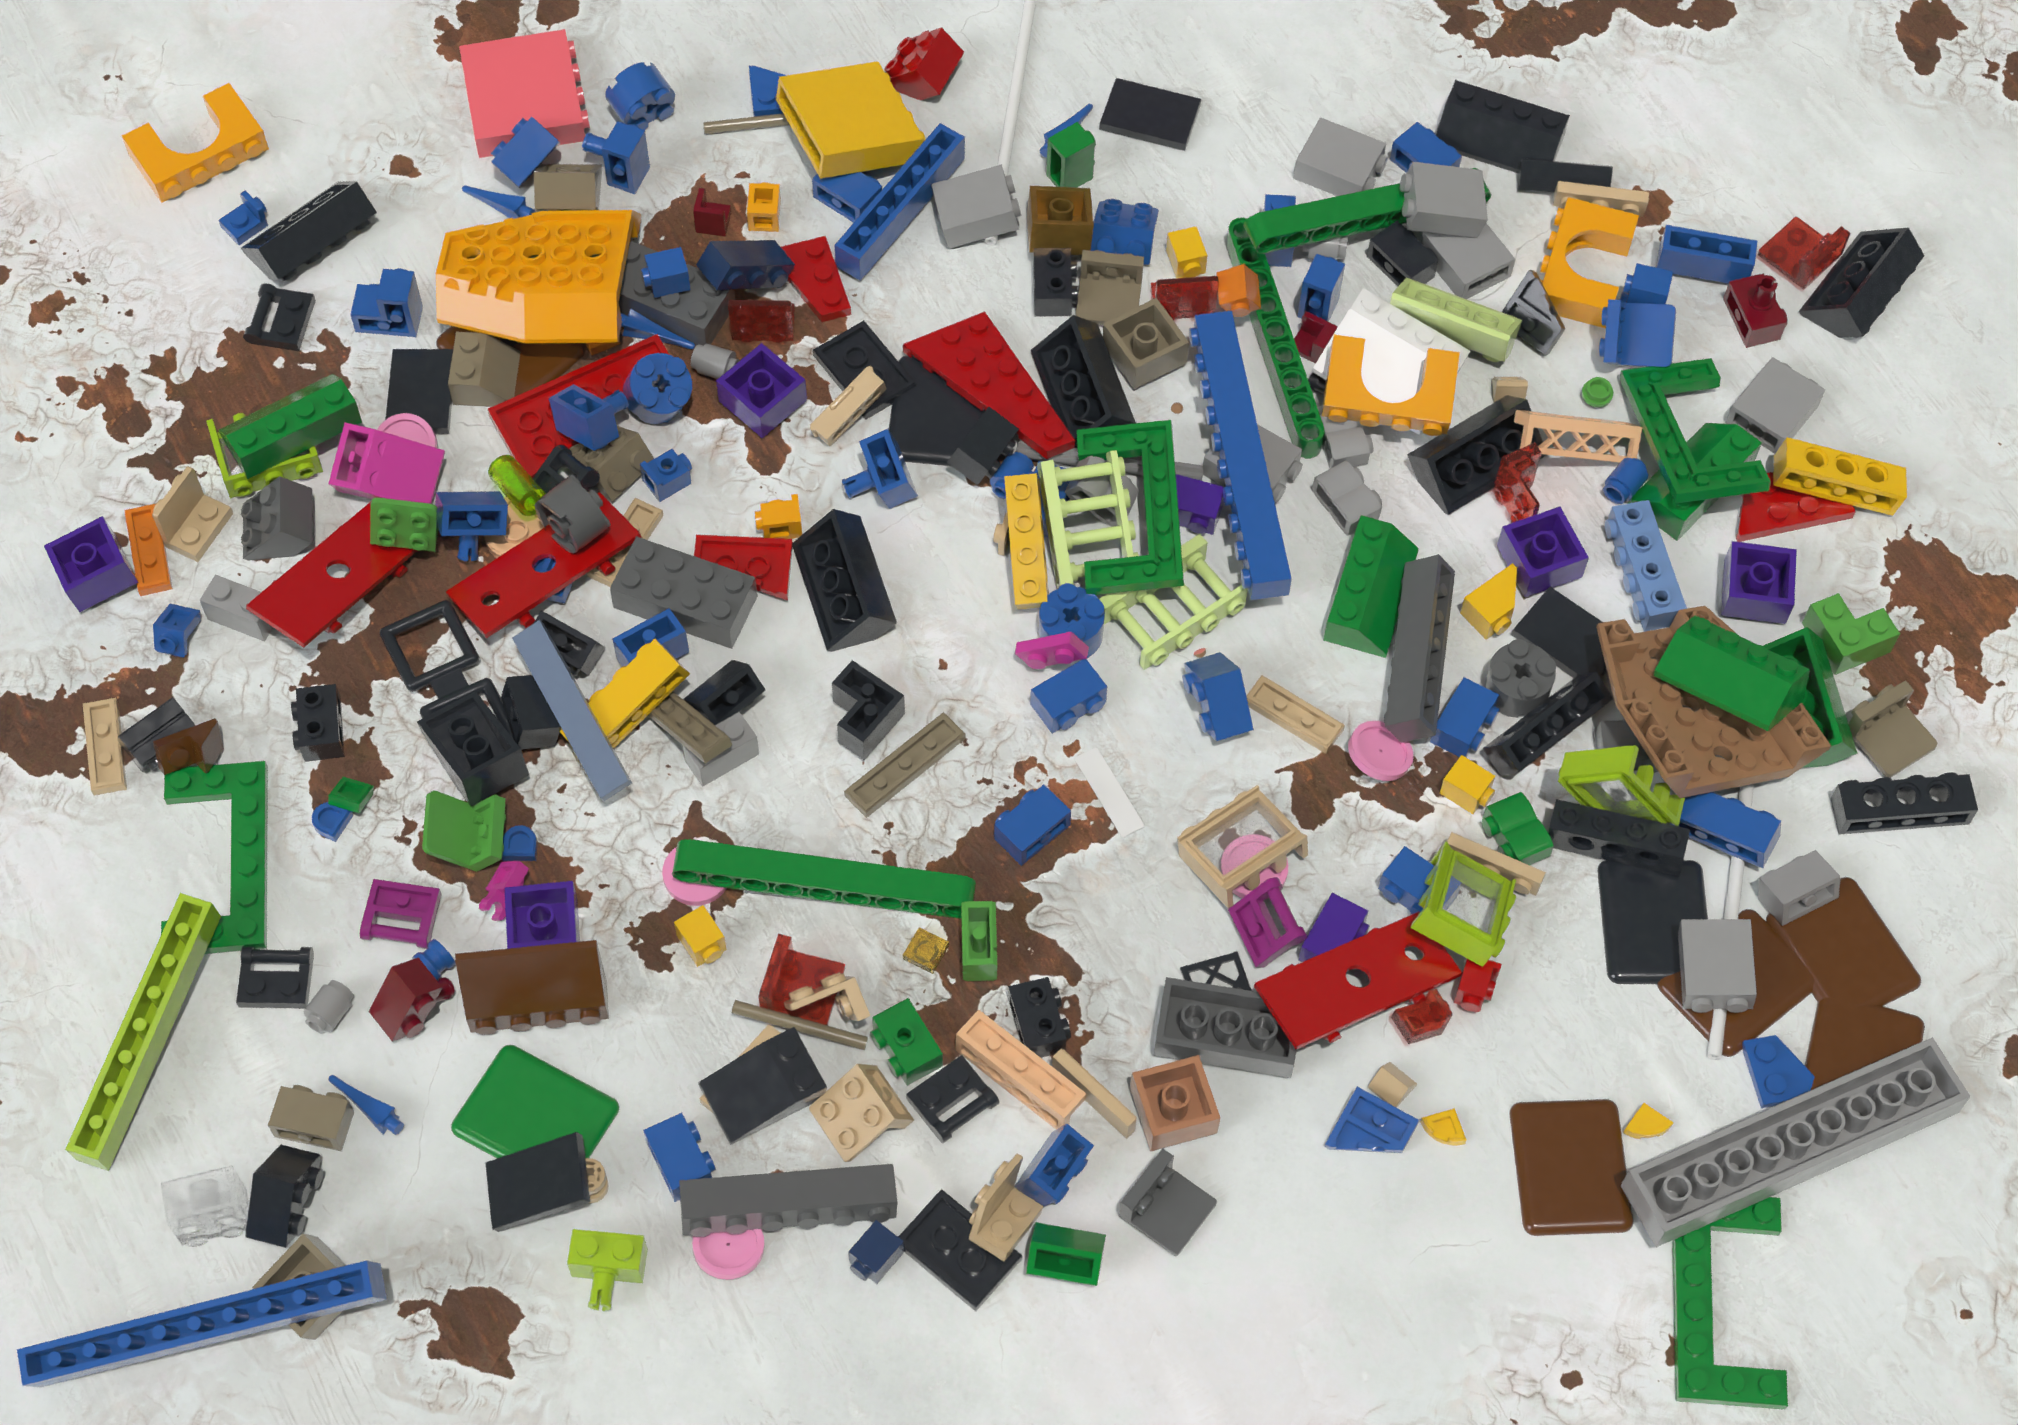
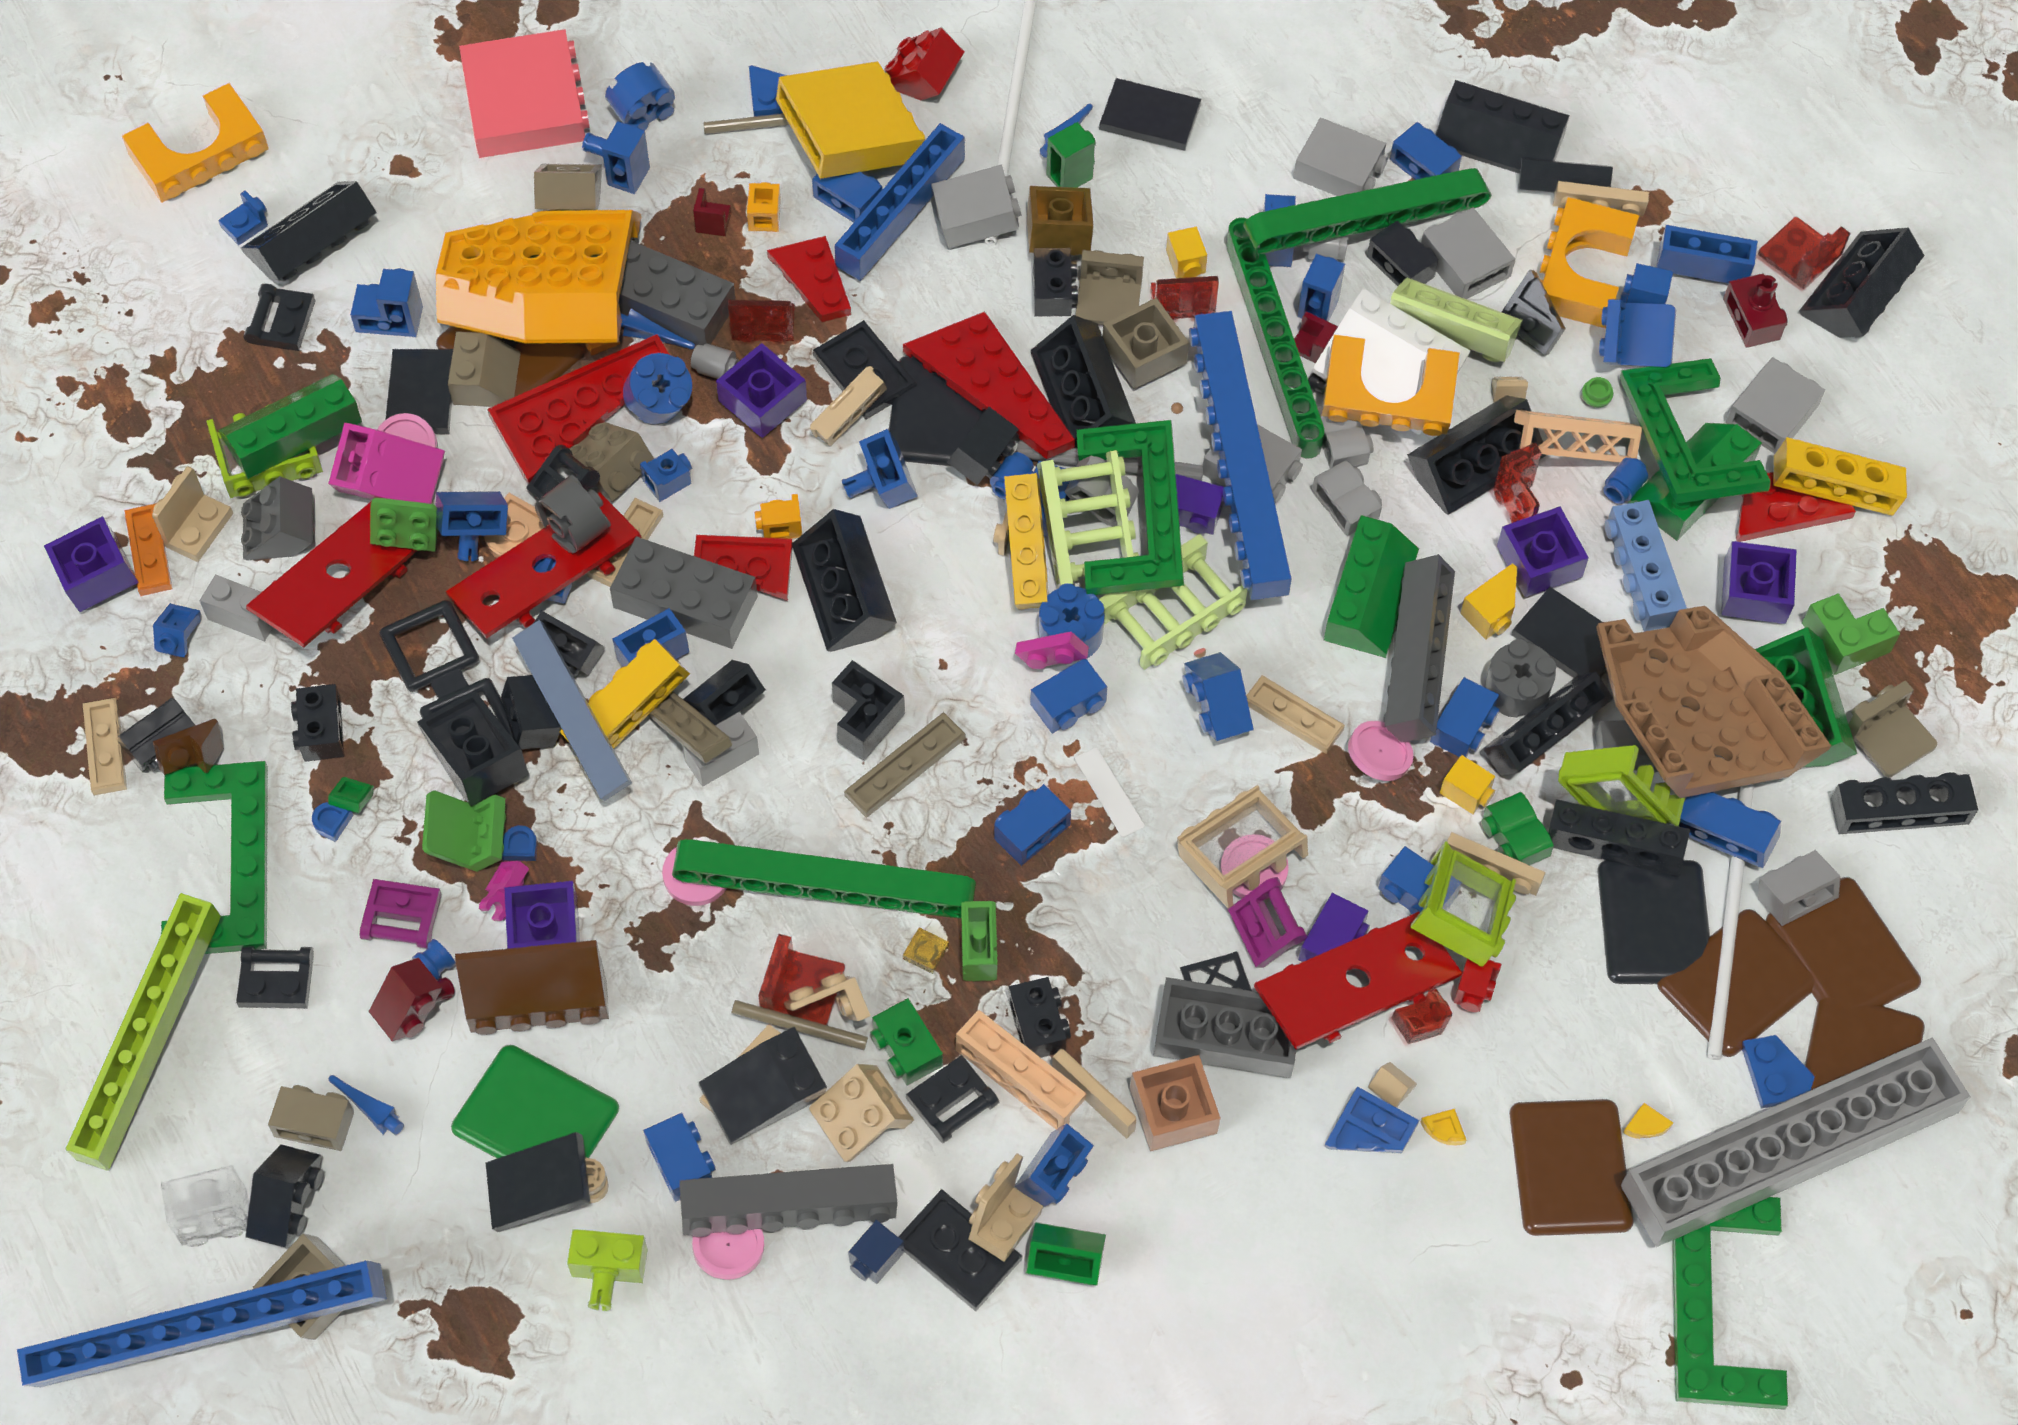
light grey brick [303,980,354,1033] -> none
blue piece [462,185,535,219] -> none
clear neon green brick [488,455,546,516] -> none
blue brick [491,117,560,188] -> none
blue brick [549,384,628,451] -> none
blue brick [641,247,691,298] -> none
yellow brick [674,905,727,967] -> none
dark blue brick [696,240,795,290] -> none
blue bracket [1091,199,1159,265] -> none
dark grey bracket [1119,1148,1217,1256] -> none
orange brick [1217,264,1261,317] -> none
light grey brick [1400,162,1488,238] -> none
green slope [1654,615,1810,731] -> none
light grey brick [1678,919,1757,1012] -> none

